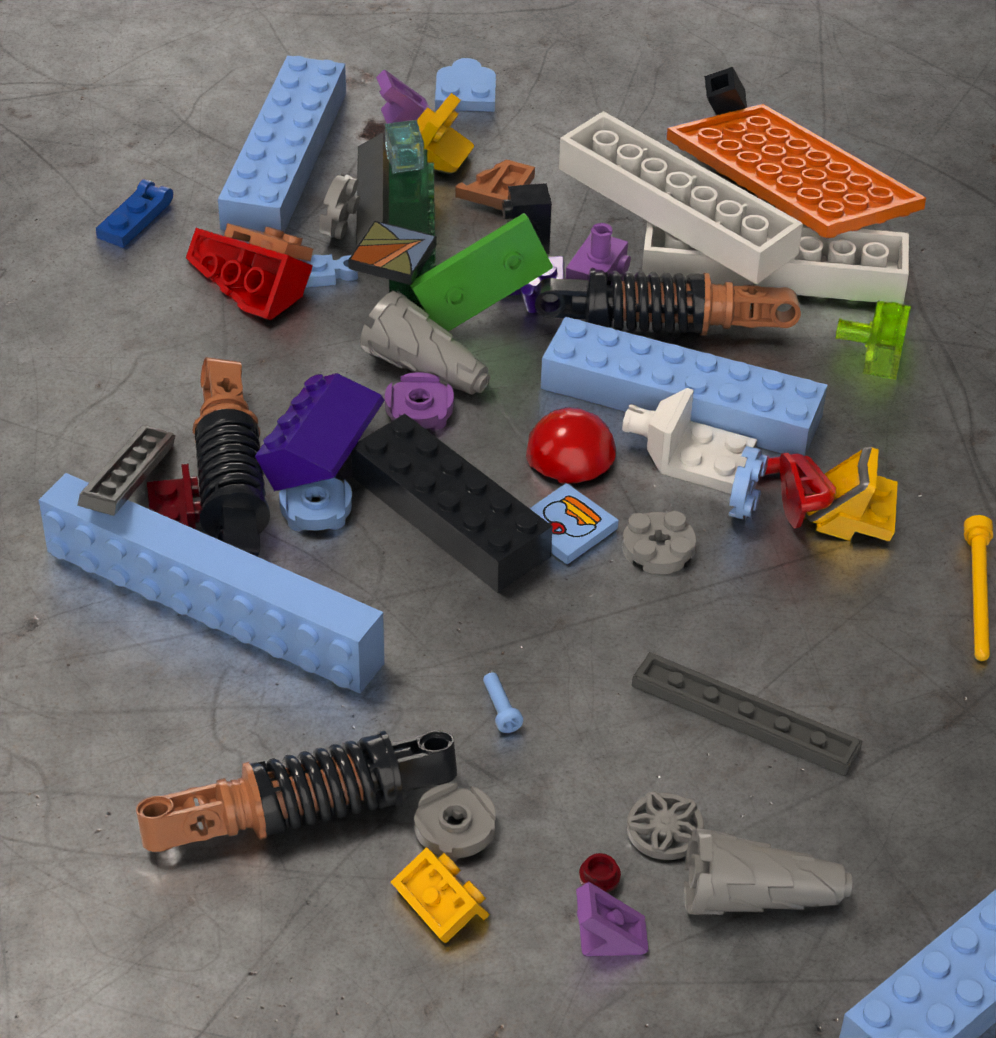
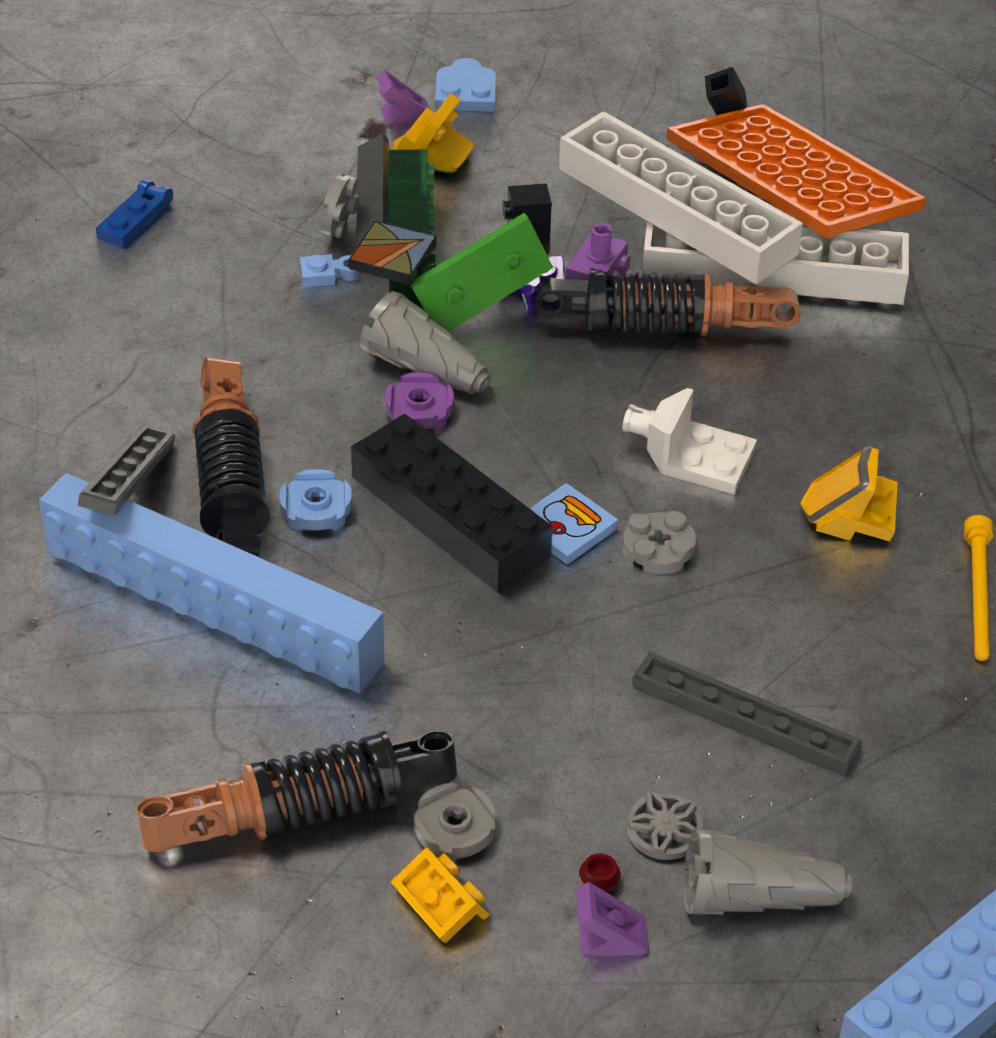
dark red bracket [147,463,201,530] -> none
red wedge [186,228,313,320] -> none
light blue brick [218,55,346,233] -> none
nougat wing [224,223,314,261] -> none
dark purple slope [255,373,385,492] -> none
clear light blue brick [385,120,424,173] -> none
nougat wing [455,159,535,210] -> none
light blue piece [483,672,523,733] -> none
red cylinder [526,407,616,484] -> none
light blue brick [541,317,827,456] -> none
light blue plate [729,446,769,520] -> none
red piece [760,453,836,529] -> none
clear neon green brick [835,301,911,380] -> none

